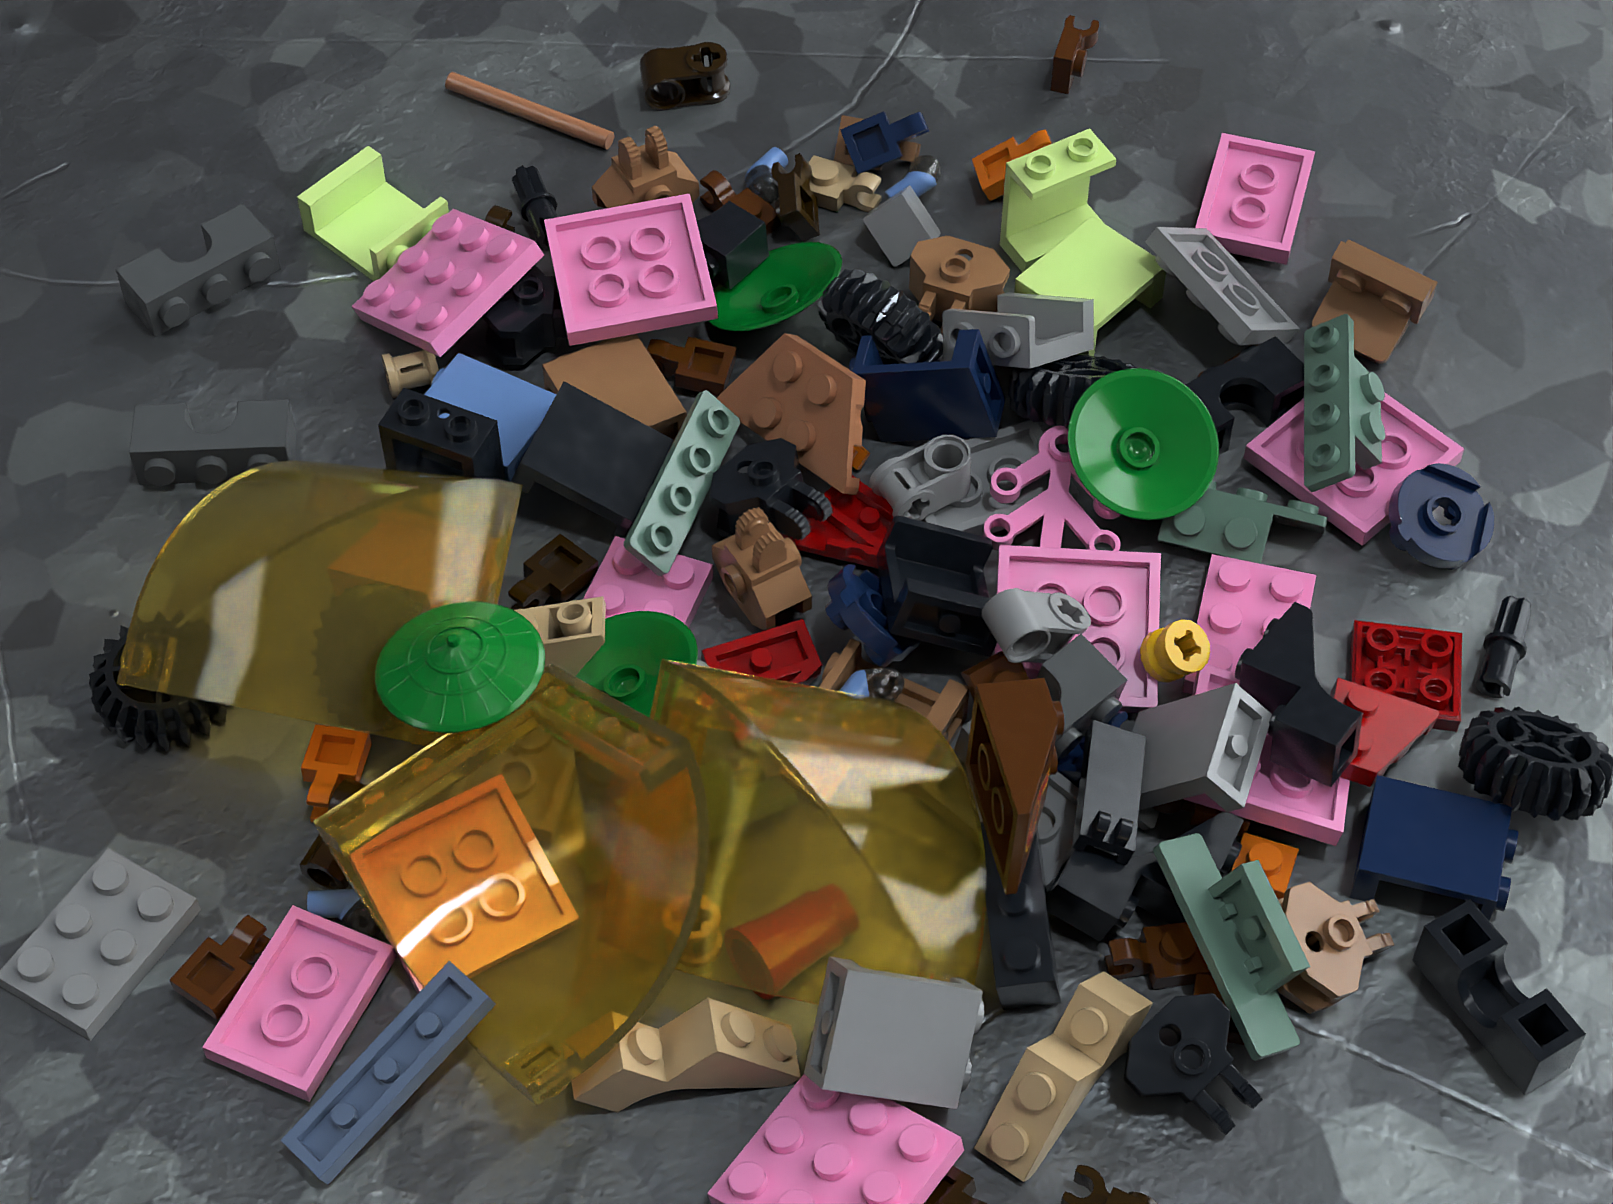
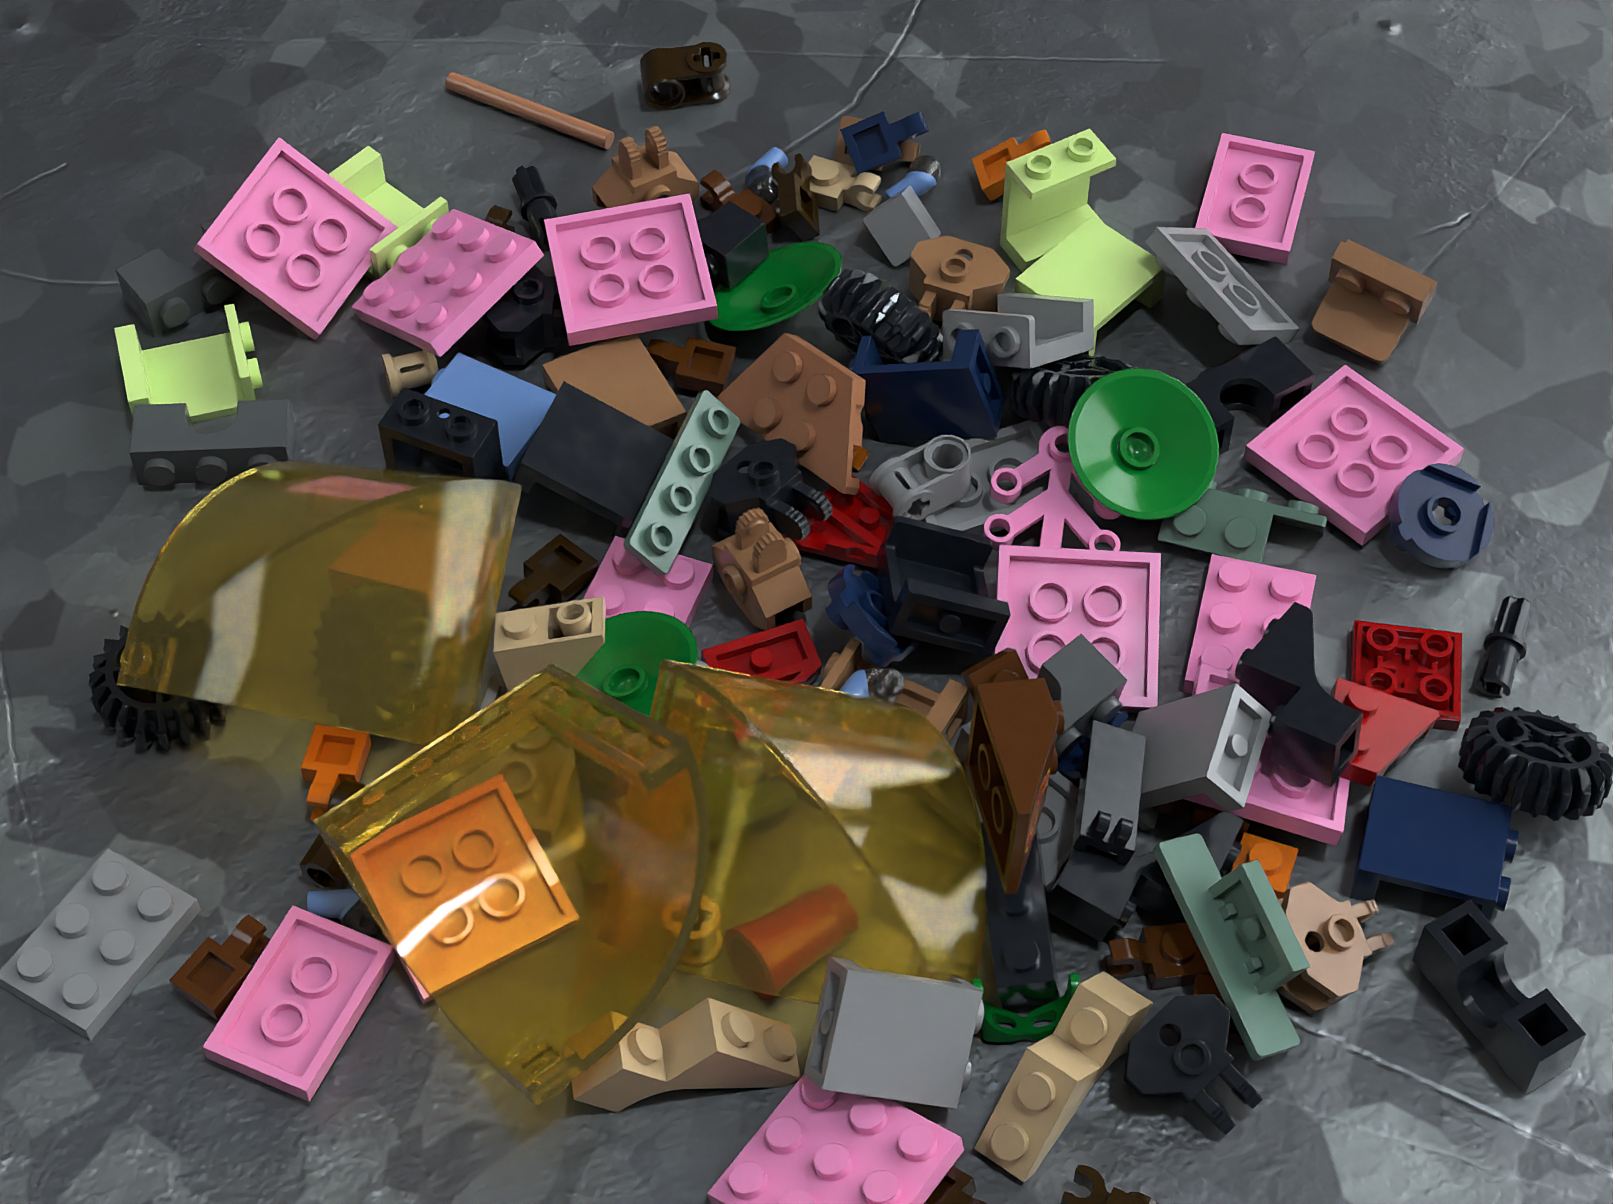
sand blue plate [281,960,496,1185] -> none
green hat [375,601,545,733] -> none
light grey piece [982,588,1091,664] -> none
reddish brown plate [1051,15,1099,94] -> none
yellow wheel [1140,619,1210,683] -> none
sand green bracket [1304,314,1385,492] -> none
none -> yellowish green panel [114,304,263,423]
none -> bright pink plate [193,137,398,341]
none -> green cap [971,973,1080,1042]

